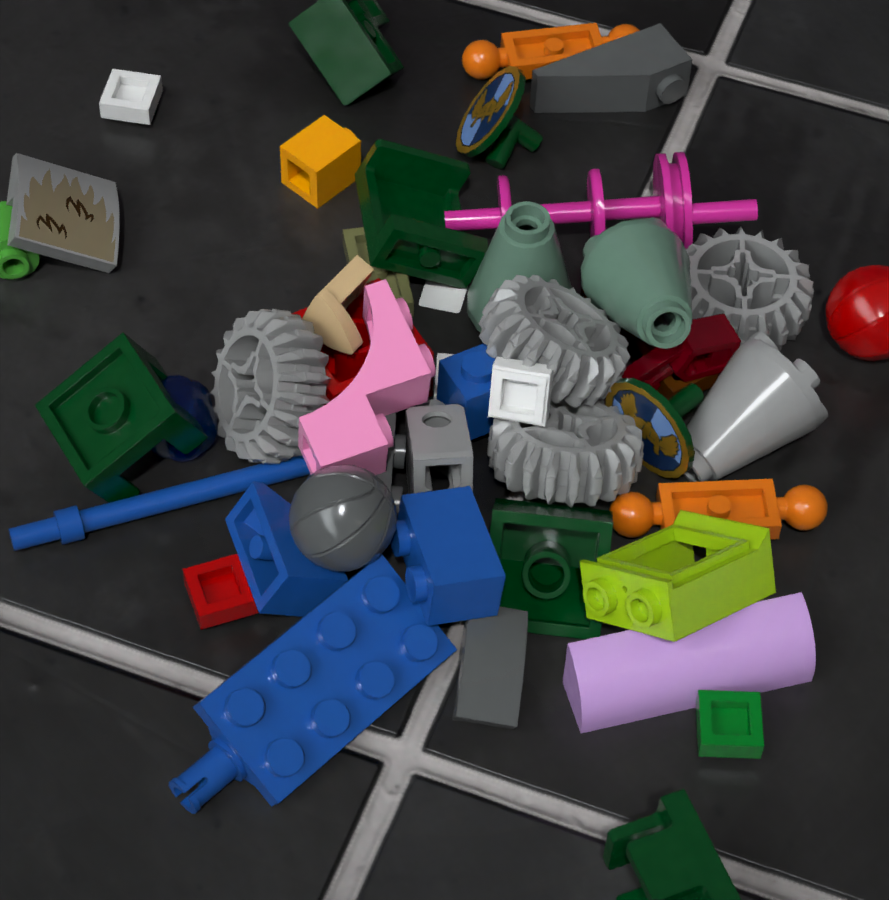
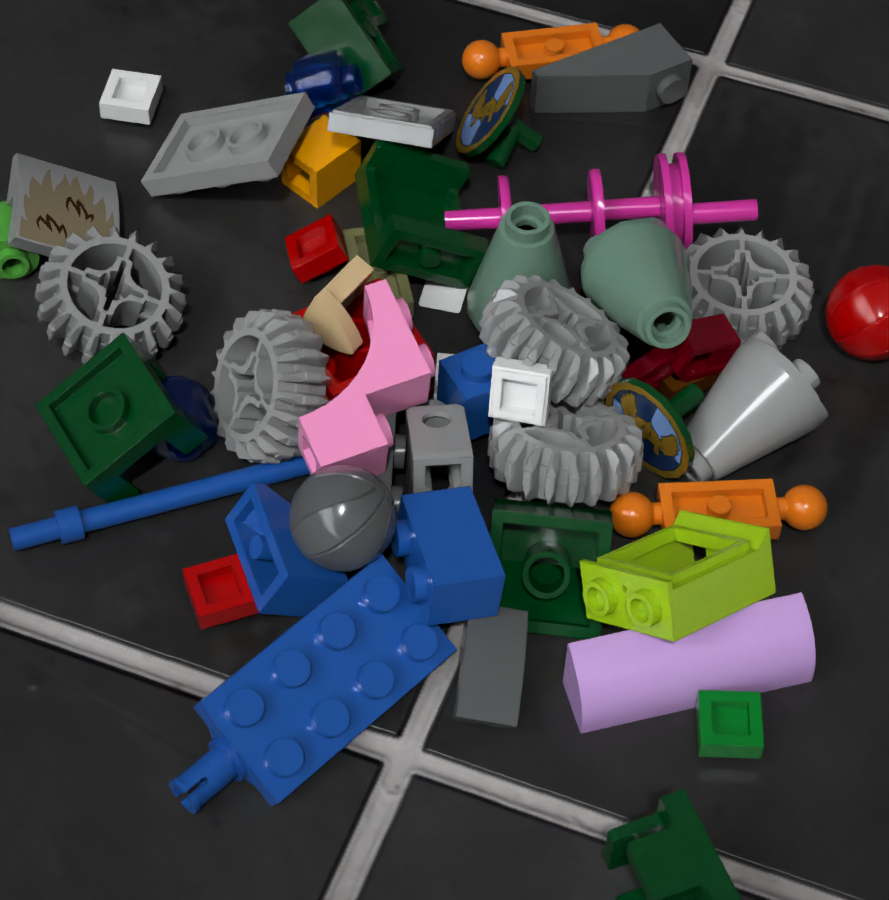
none -> light grey gear [35,225,186,365]
none -> light grey plate [141,92,315,197]
none -> clear blue head [285,50,364,120]
none -> red plate [285,214,349,284]
none -> light grey tile [327,95,456,148]

